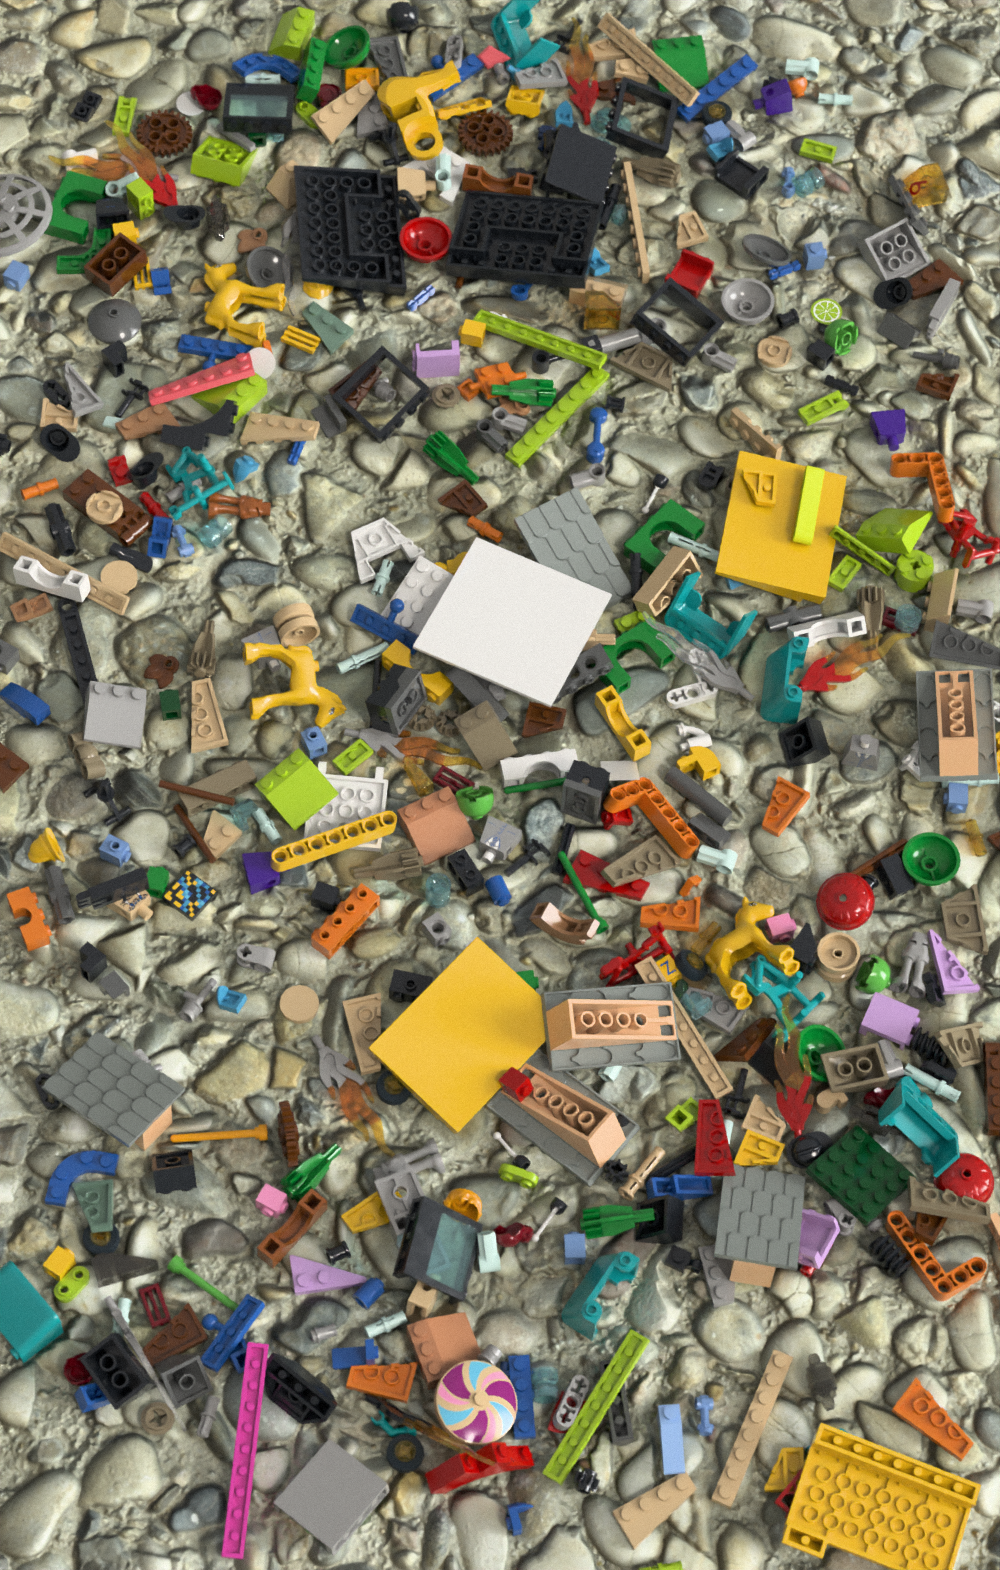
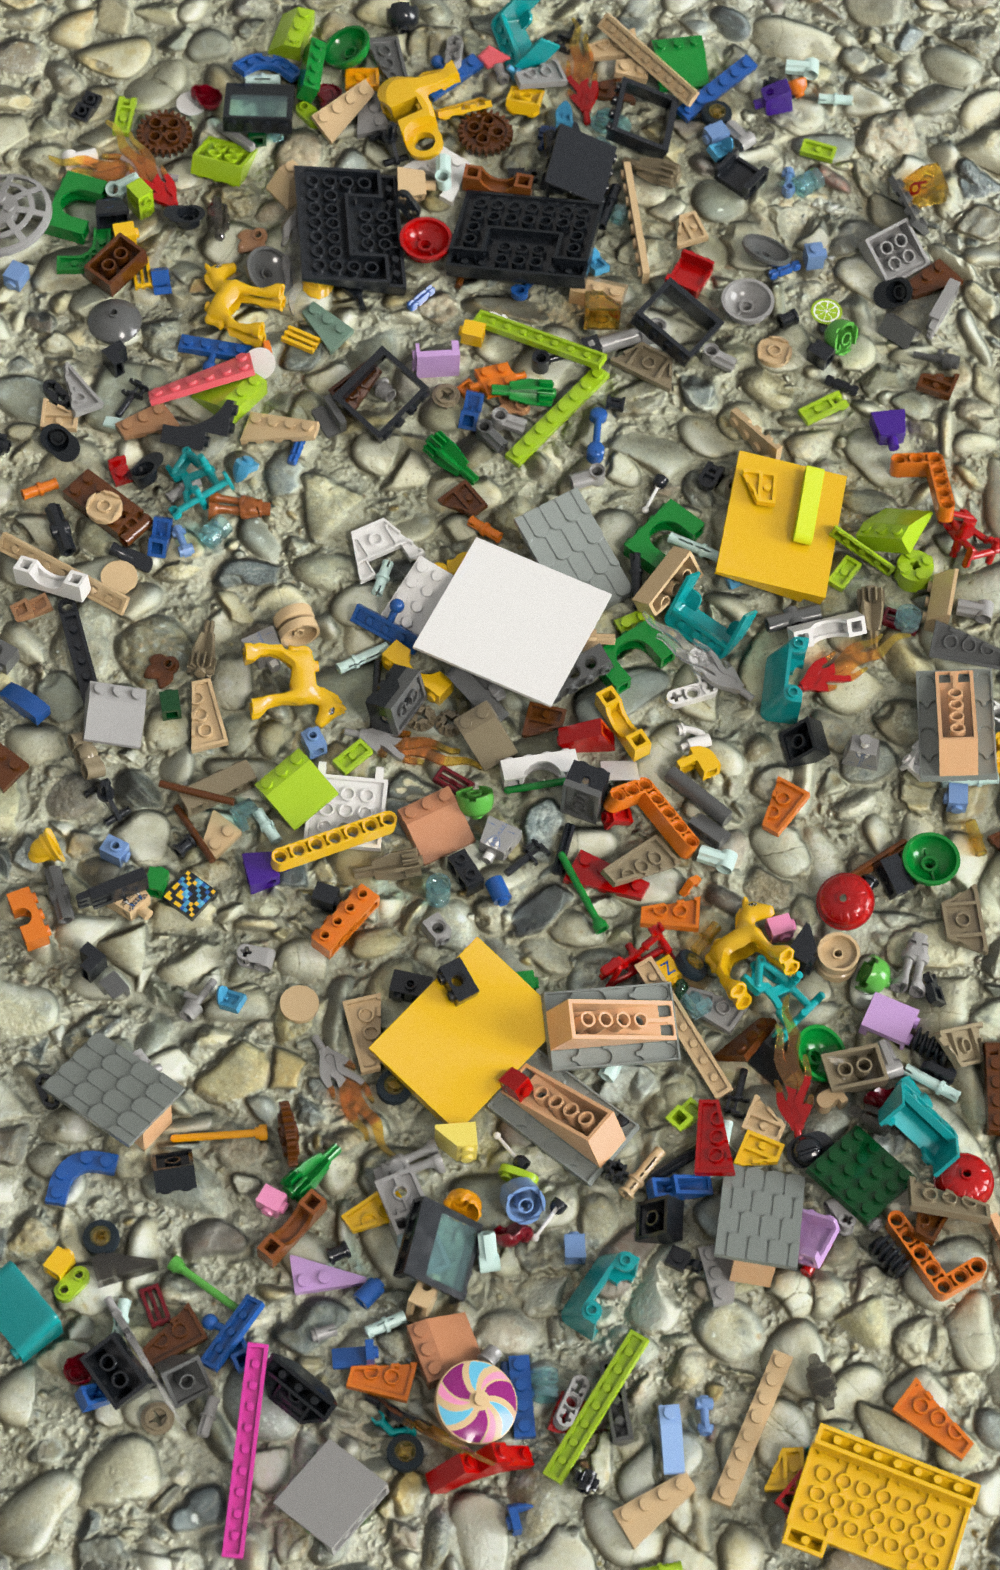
sand green wing [72,1179,114,1233] -> none
red pin [139,492,169,517] -> none
clear yellow slope [404,757,434,798] -> none
medium nougat arch [529,902,600,945] -> none
green piece [580,1205,655,1239] -> none
lavender wing [927,930,980,995] -> none
none -> light yellow slope [434,1122,478,1163]
none -> black brick [436,957,480,1007]
none -> blue slope [458,390,485,431]
none -> medium blue brick [500,1177,546,1225]
none -> red slope [557,718,616,753]

